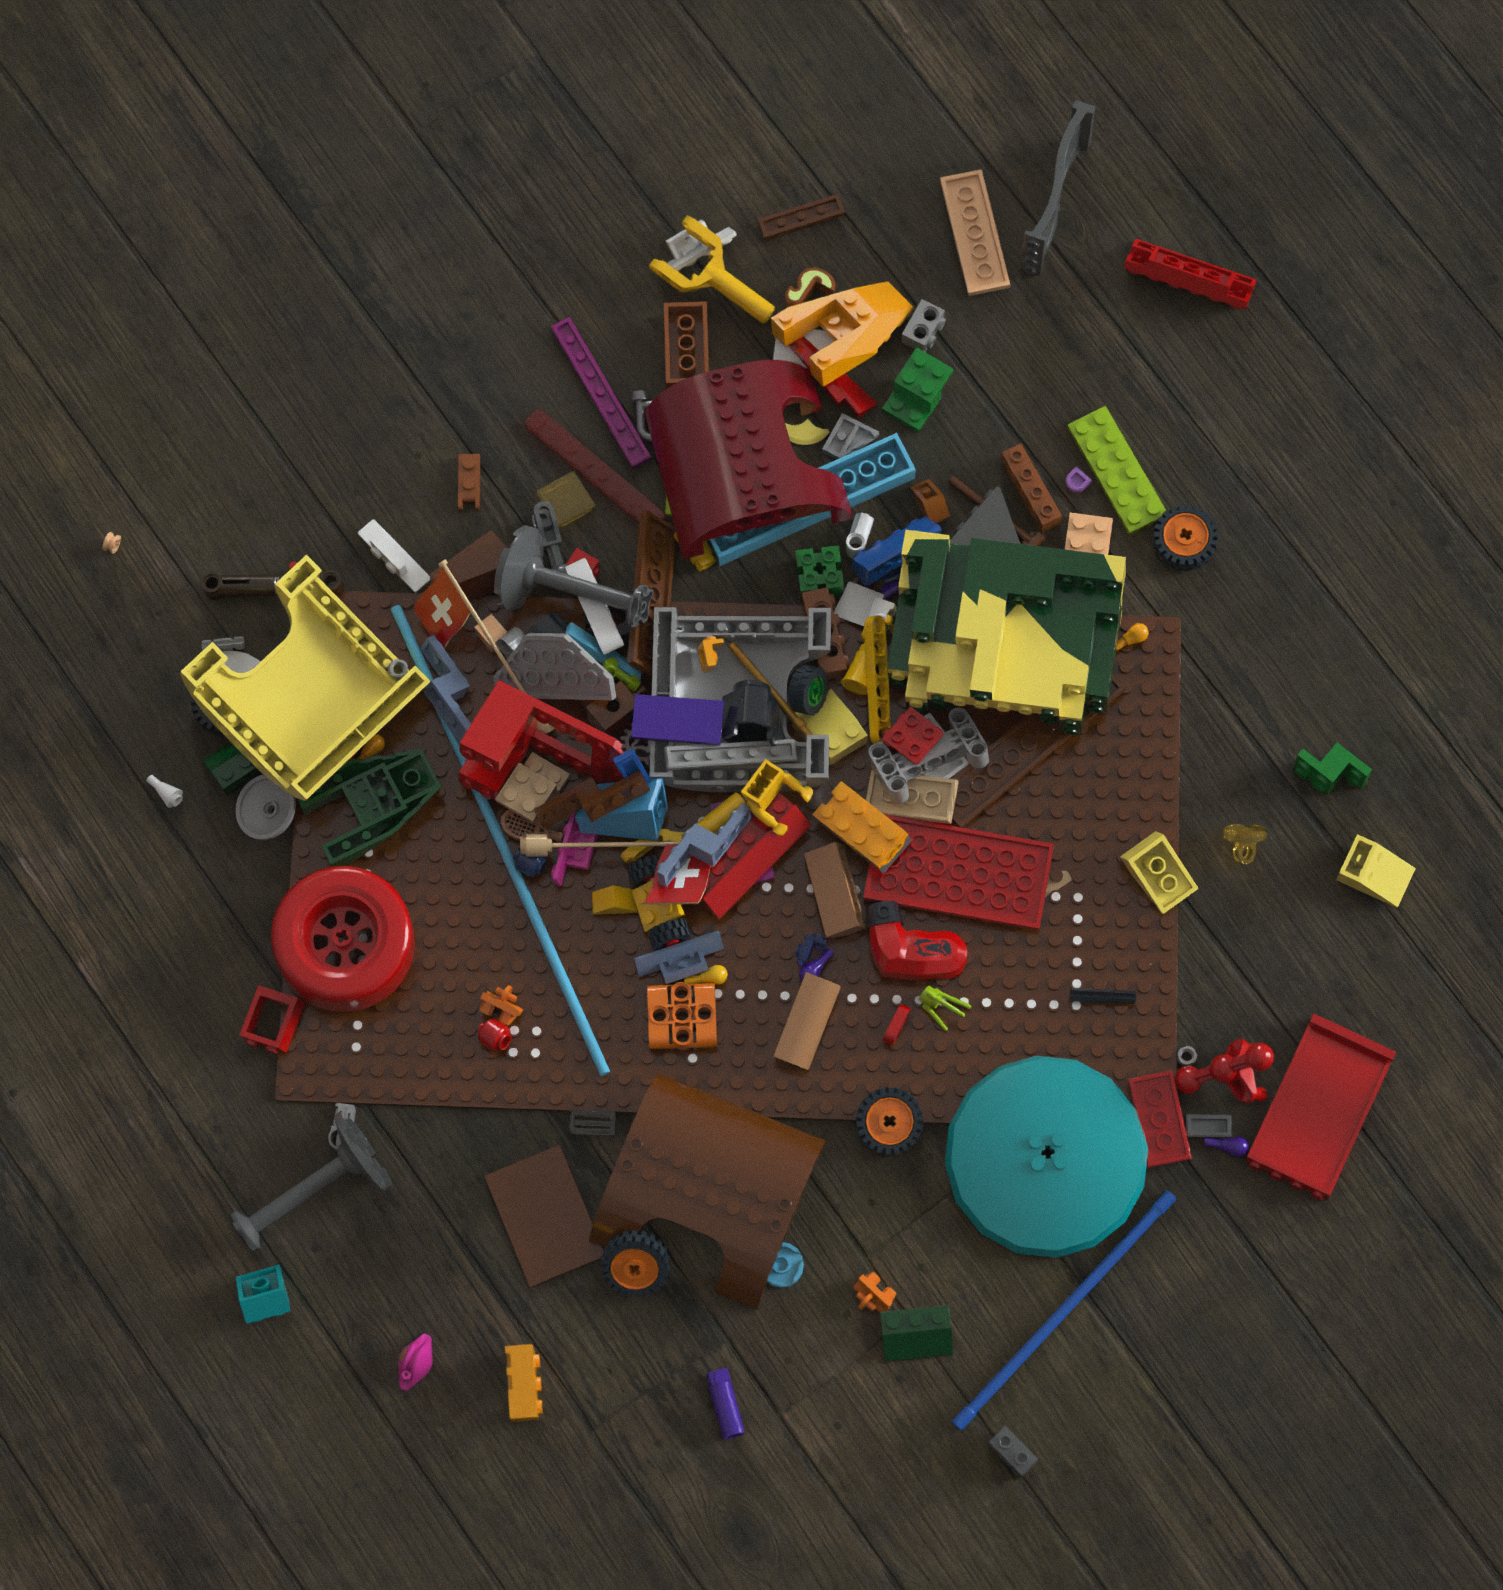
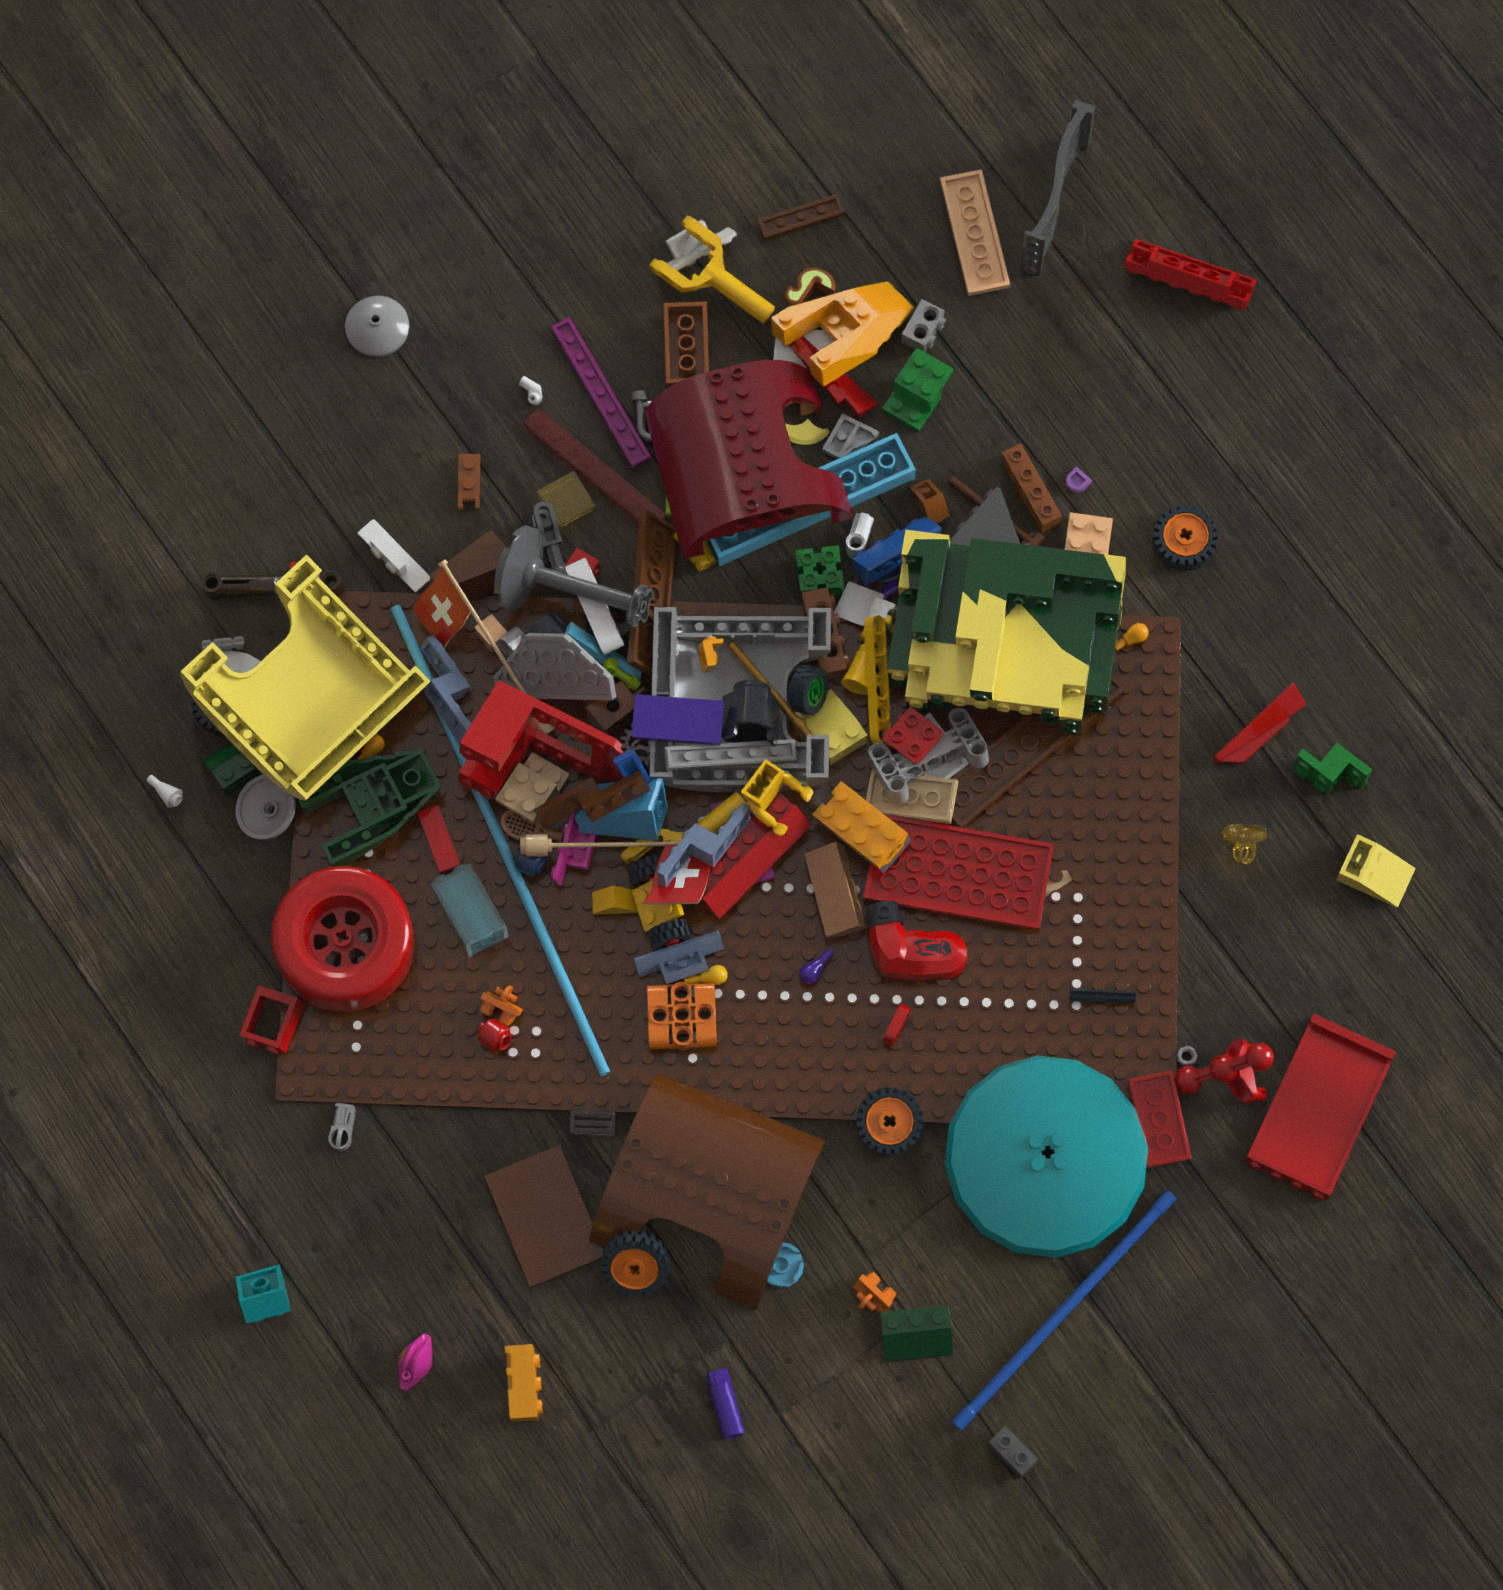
light nougat bush [103,532,121,554] -> none
dark grey piece [231,1111,392,1251] -> none
light grey axle [387,659,408,680] -> none
medium nougat brick [774,972,841,1070] -> none
clear blue bracket [795,934,828,966] -> none
lime plant [919,986,971,1031] -> none
lime plate [1067,406,1166,535] -> none
light yellow slope [1120,831,1199,914] -> none
dark grey tile [1185,1114,1232,1139] -> none
dark purple piece [1204,1137,1249,1157] -> none
none -> light grey dish [345,296,409,357]
none -> red tile [417,805,461,874]
none -> clear light blue slope [431,863,509,958]
none -> white arm [519,376,542,405]
none -> red wedge [1213,683,1306,765]

